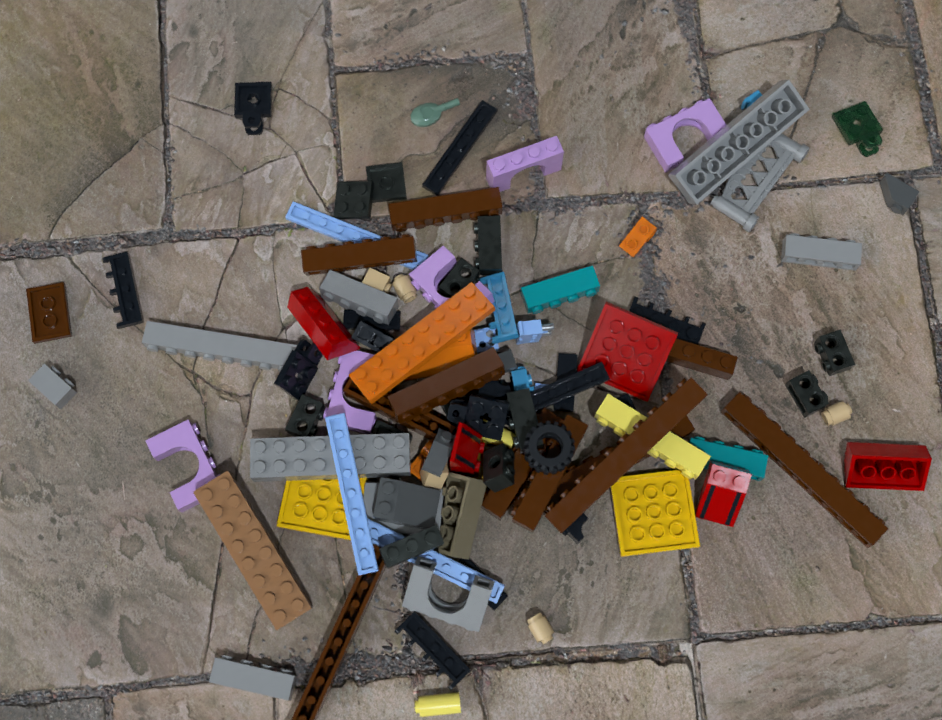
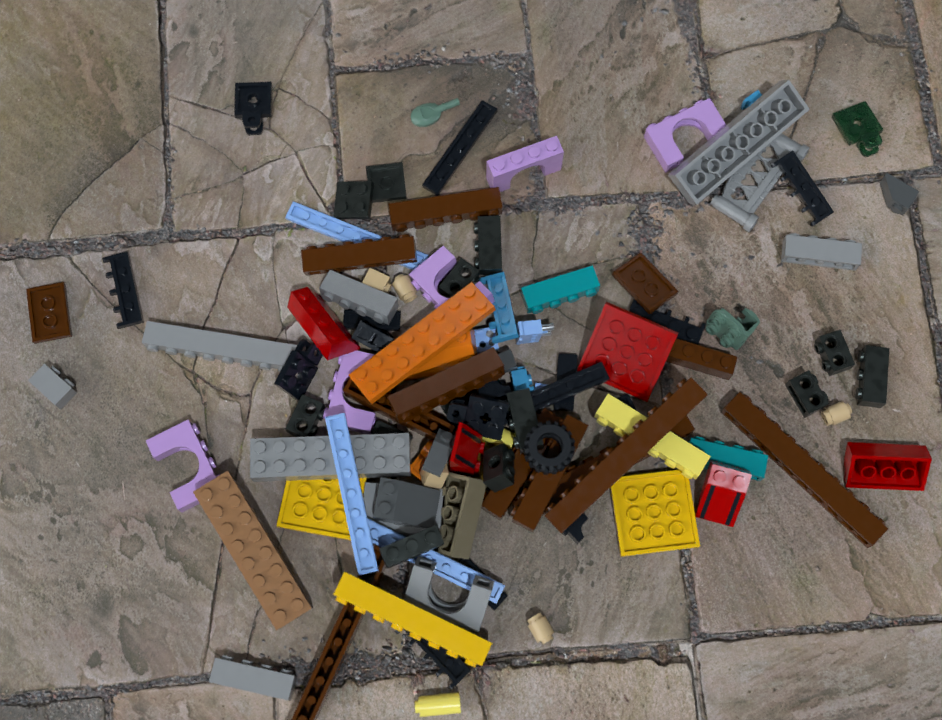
orange plate [619,217,657,258] -> none
none -> yellow brick [333,572,492,668]
none -> reddish brown tile [612,252,679,315]
none -> sand green piece [705,308,760,350]
none -> black hinge [771,150,834,227]
none -> pearl dark grey brick [855,345,890,408]

